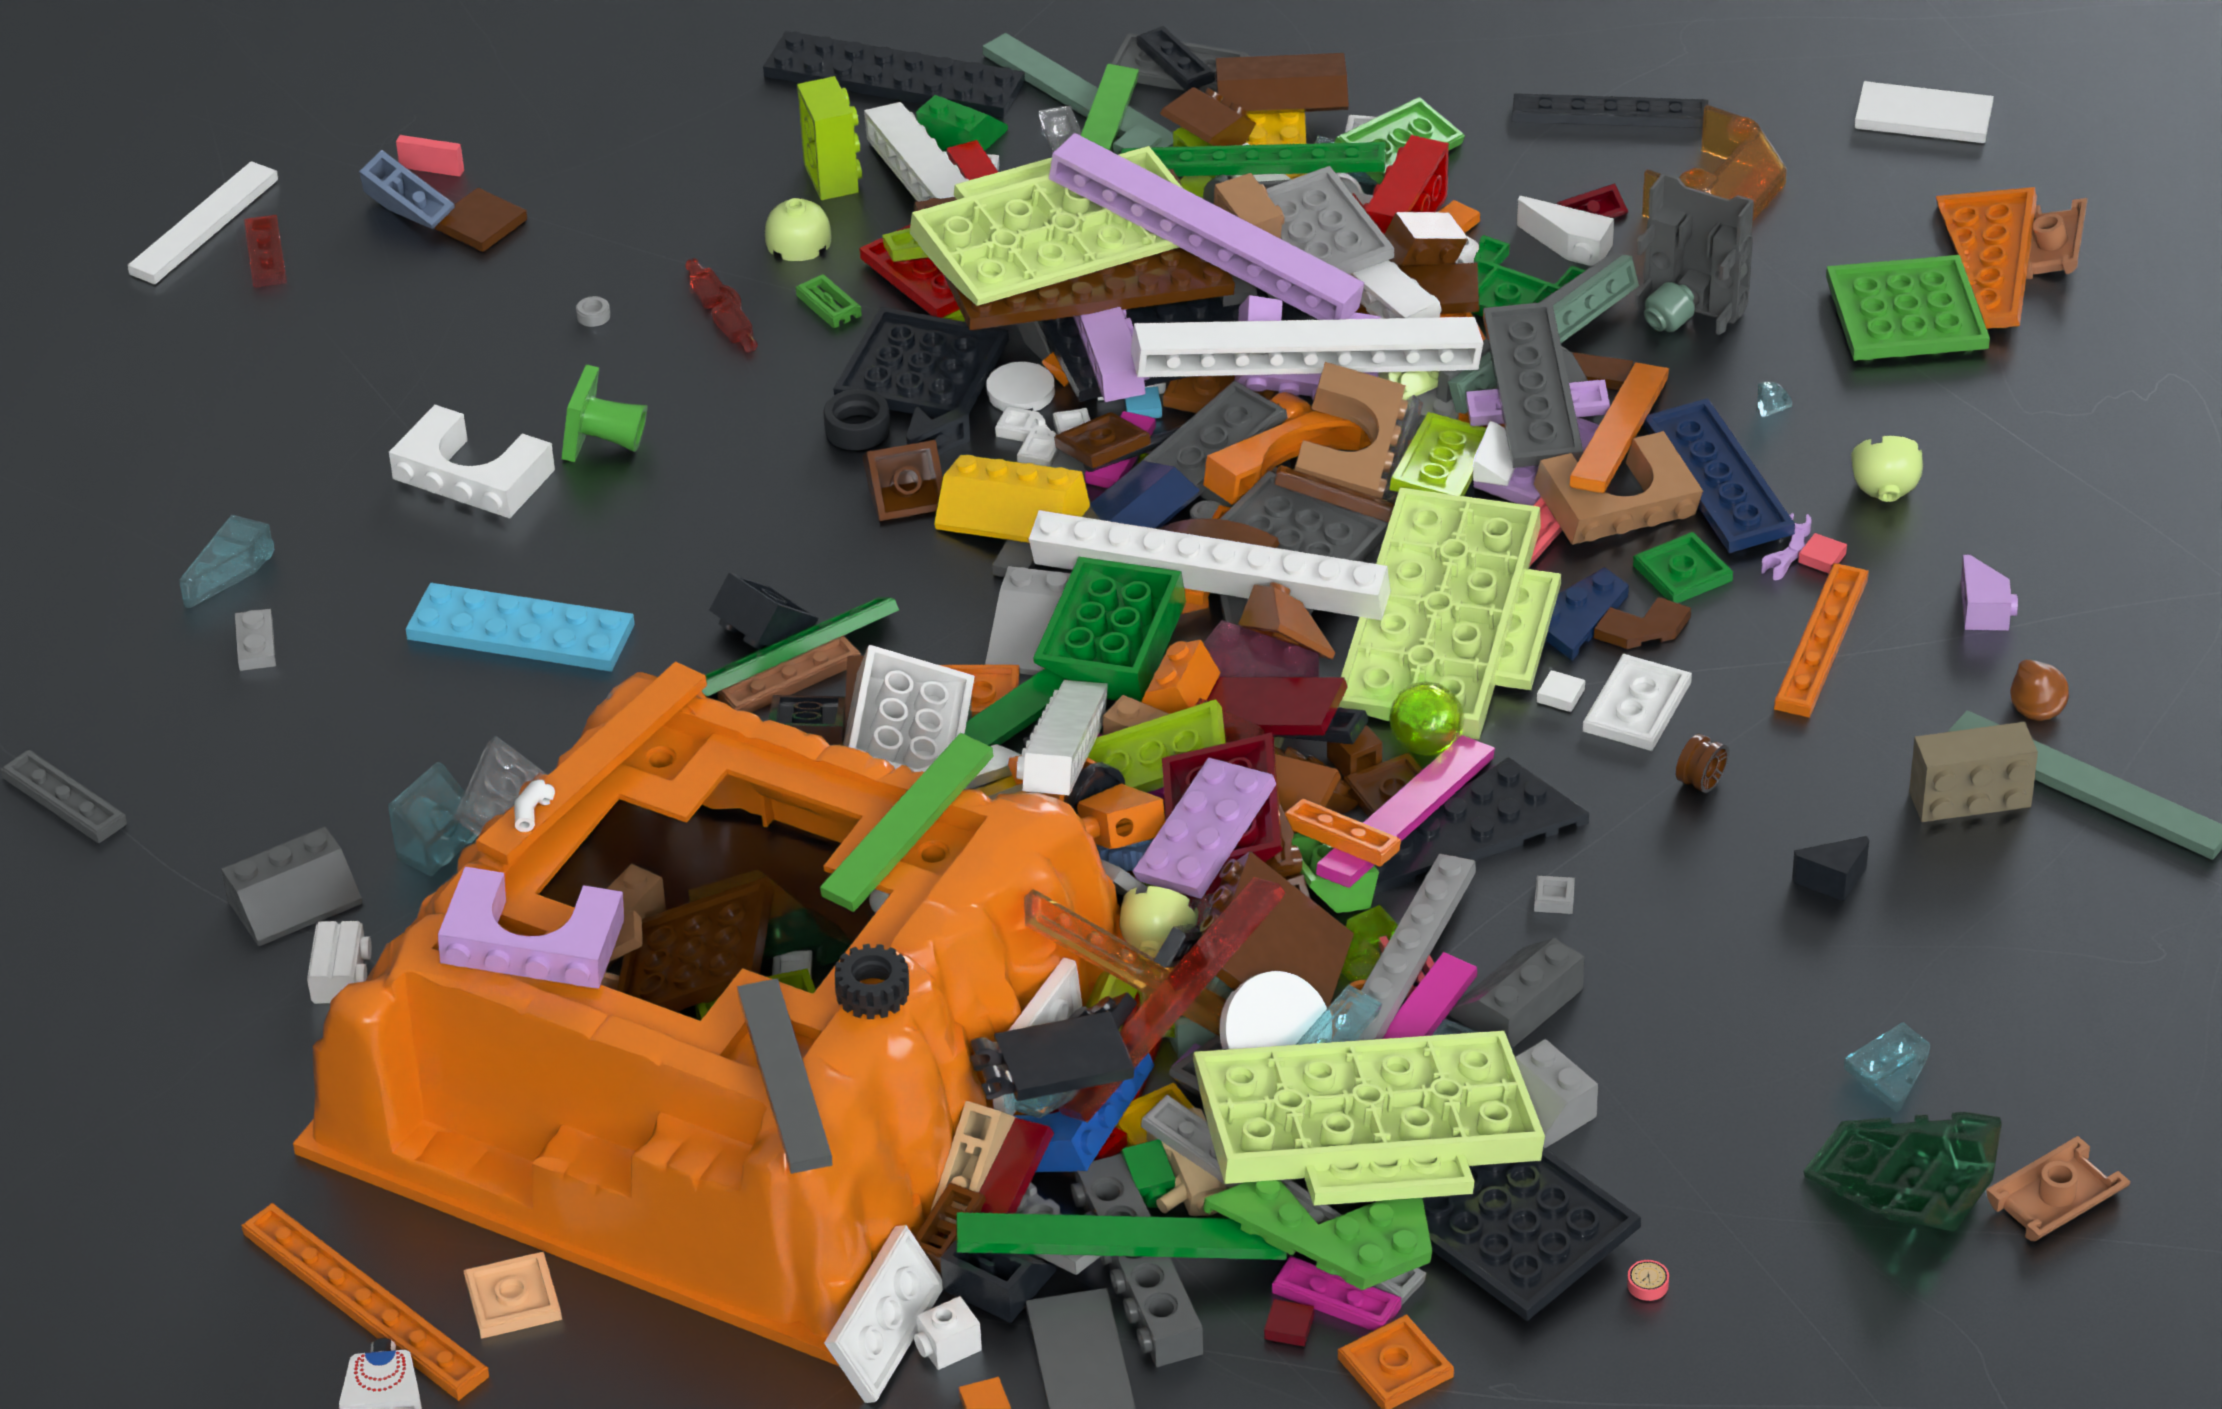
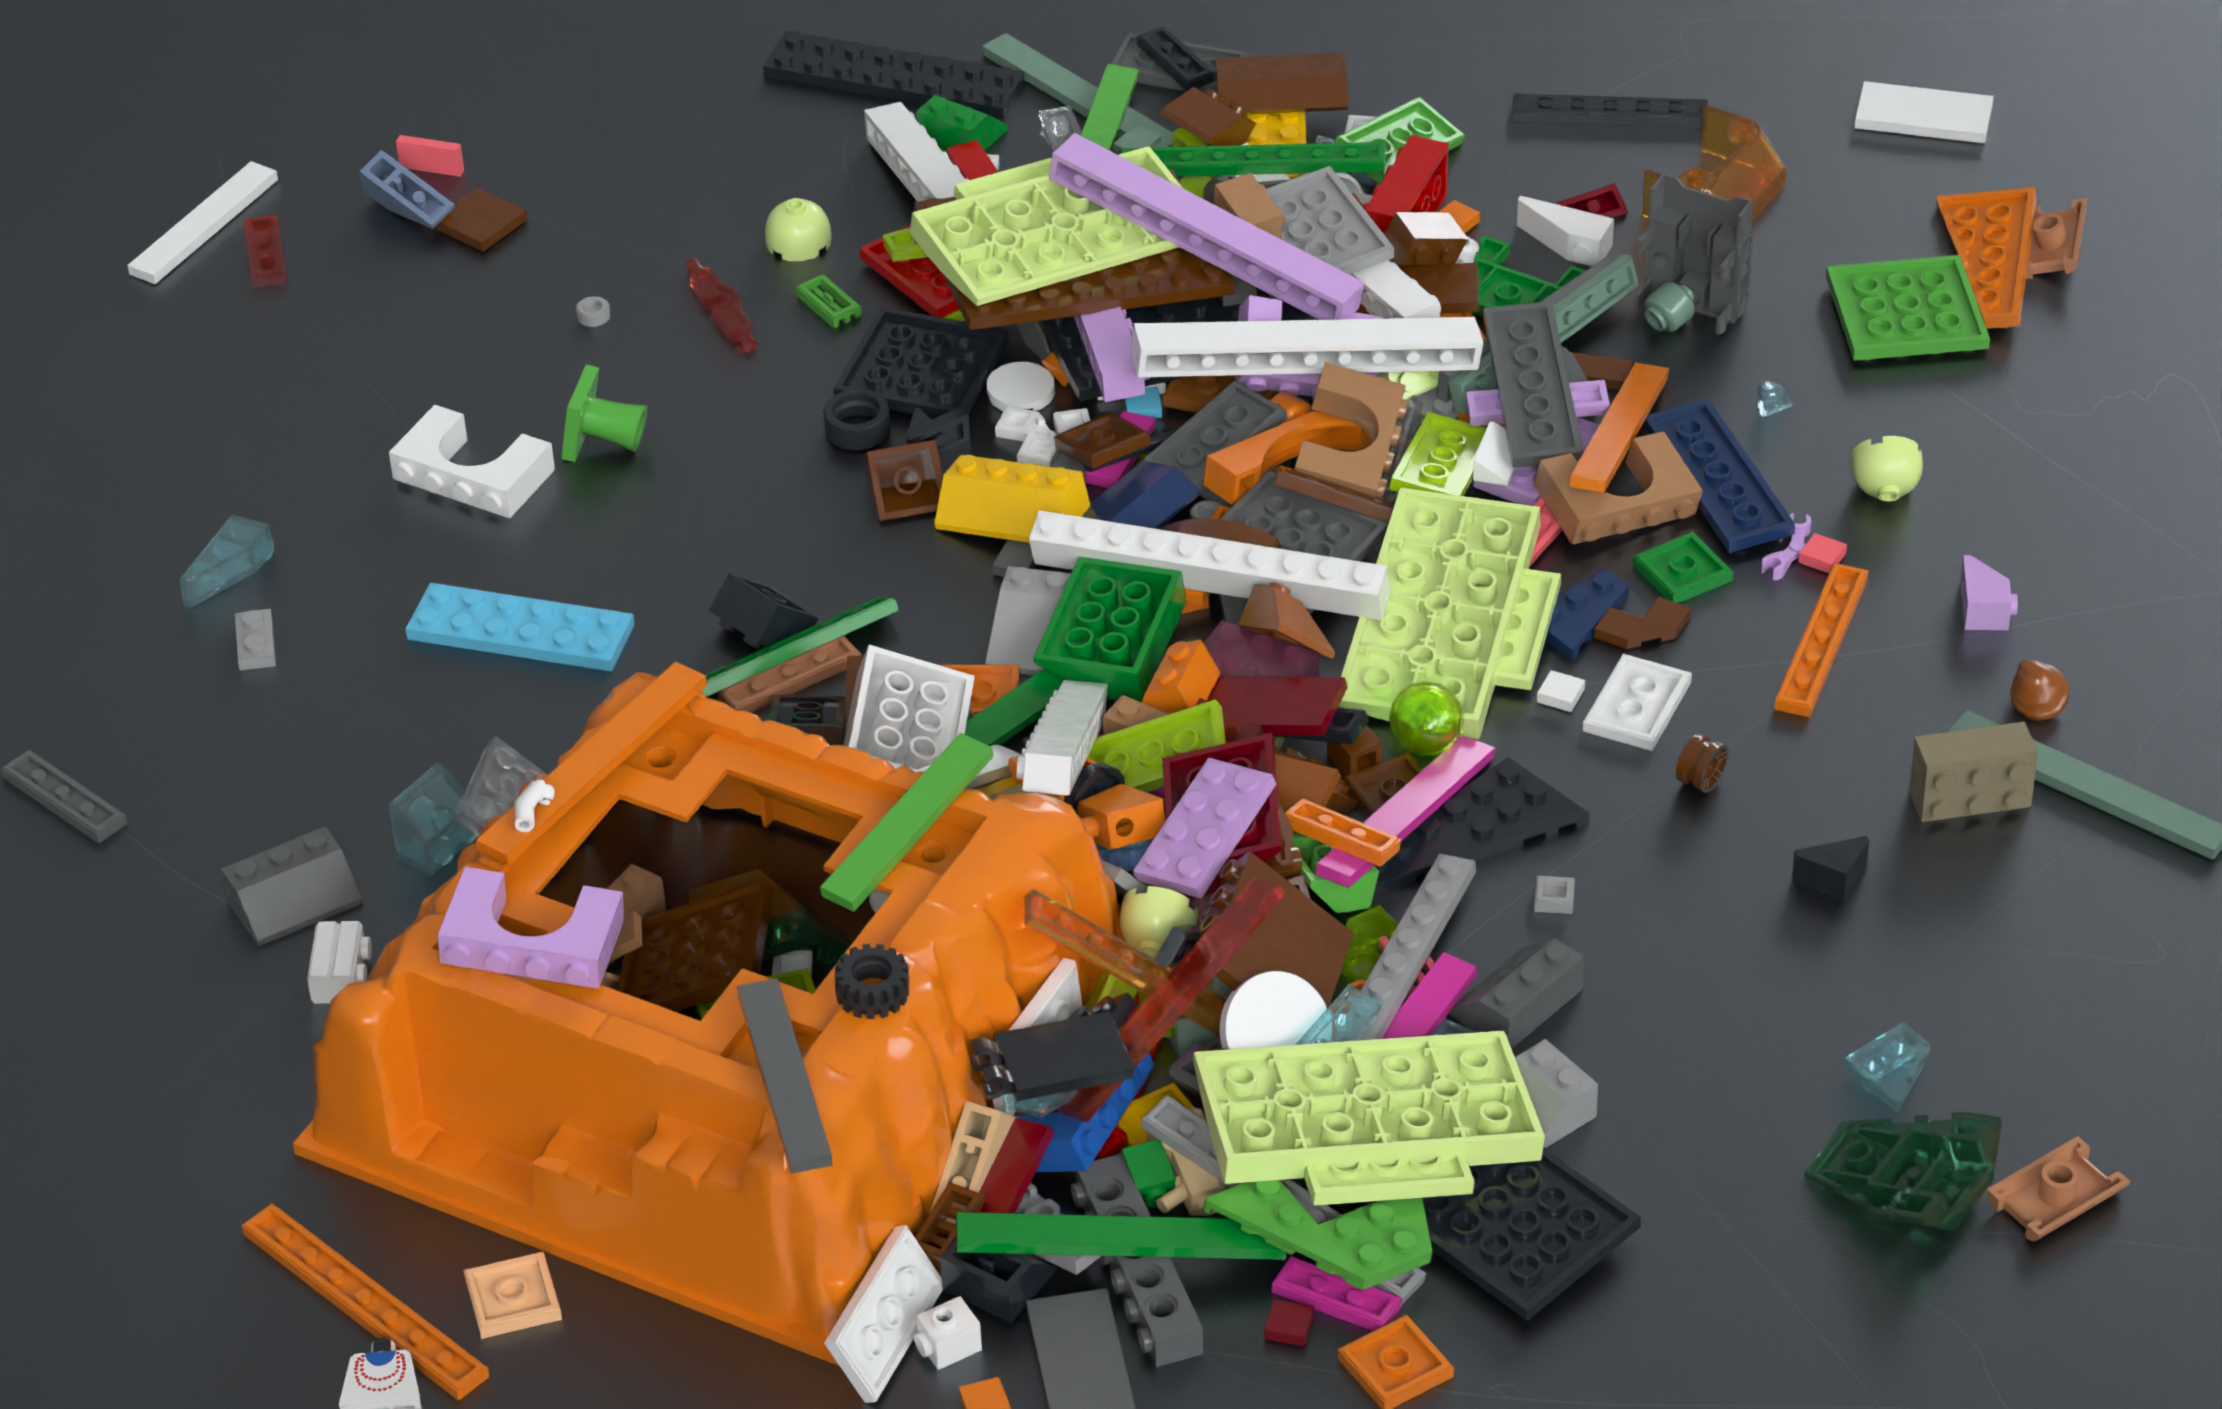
lime brick [797,76,862,200] -> none
tile [1627,1260,1669,1301] -> none

